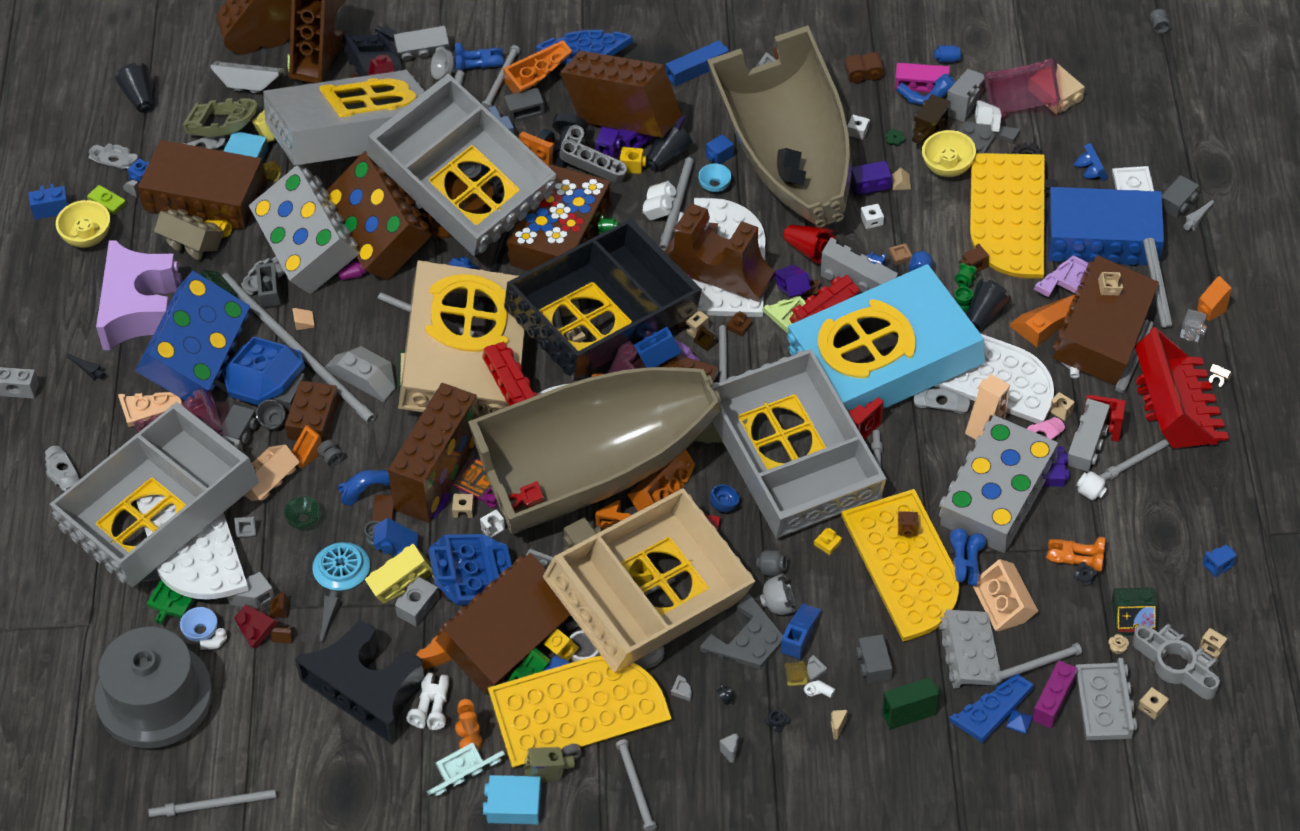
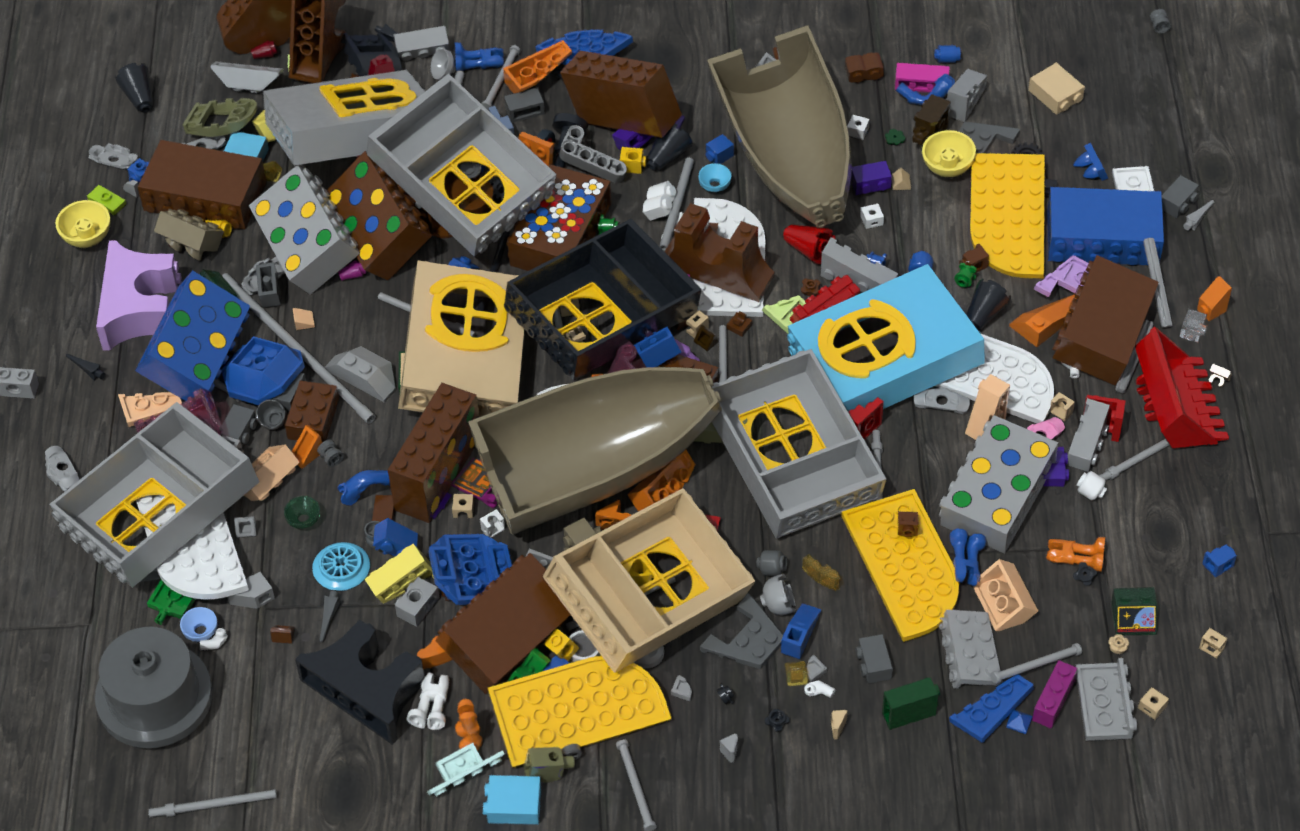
blue brick [28,184,69,220] -> none
dark red wing [234,604,279,648] -> none
reddish brown slope [269,591,289,618] -> none
red brick [482,341,537,406] -> none
red plate [508,481,545,510] -> none
dark purple brick [596,127,622,169] -> none
blue brick [666,41,729,86] -> none
blue hair [710,484,740,513] -> none
dark purple brick [774,264,811,297] -> none
black brick [777,148,806,186] -> none
yellow tile [814,528,842,555] -> none
medium nougat tile [888,243,912,265] -> none
green wheel [954,286,973,312] -> none
white slope [975,100,1001,132] -> none
clear pink windscreen [983,59,1062,117] -> none
tan piece [1098,272,1123,296] -> none
light grey piece [1132,624,1219,699] -> none
none -> dark red cone [251,40,278,59]
none -> clear yellow slope [802,554,840,591]

